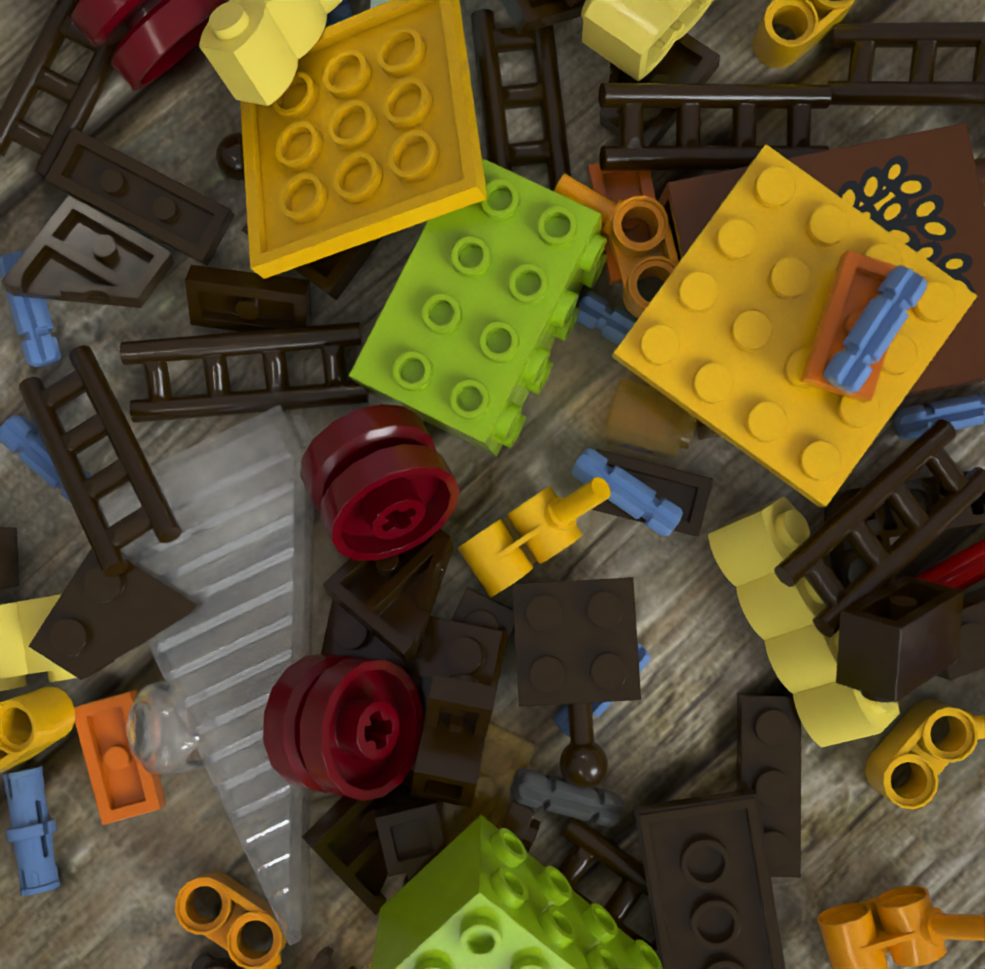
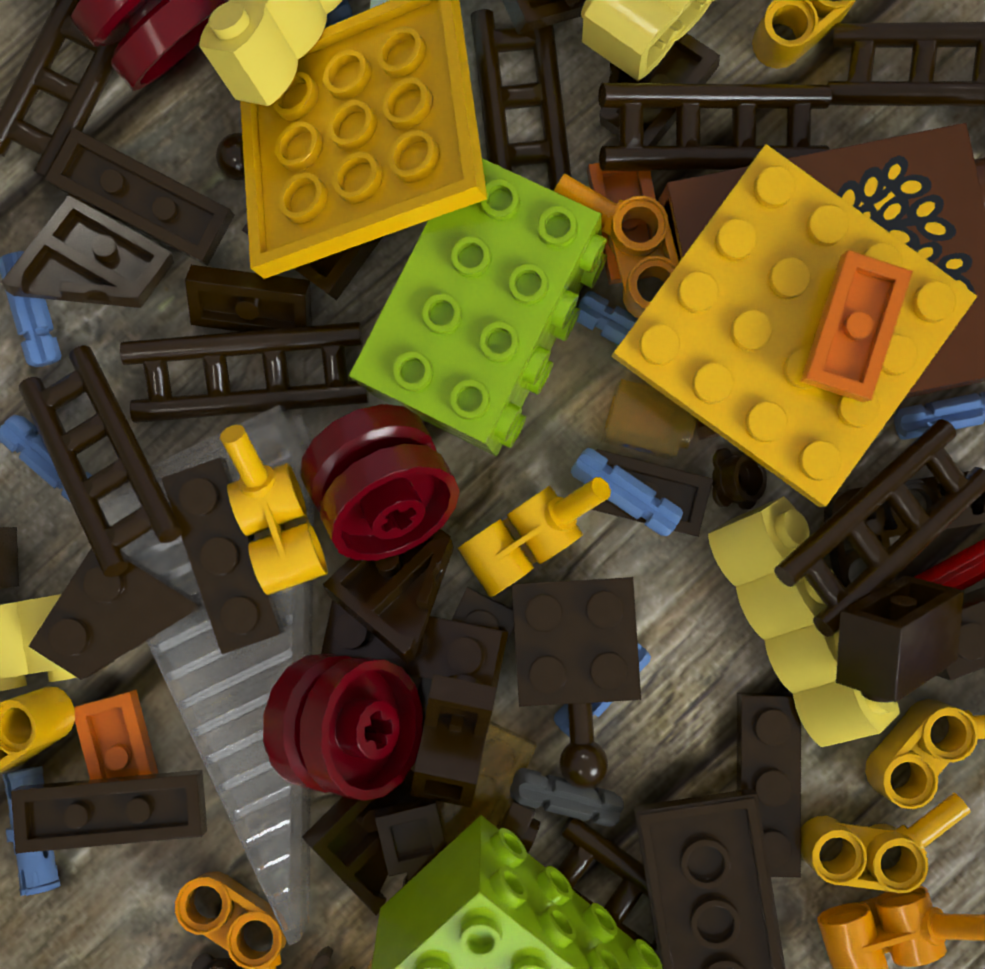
clear hair [125,681,204,775] -> none
medium blue axle [824,265,927,394] -> none
none -> dark brown plate [11,770,207,853]
none -> dark brown plate [161,457,285,655]
none -> yellow beam [220,425,328,595]
none -> dark brown plate [712,448,767,510]
none -> yellow beam [801,793,971,894]

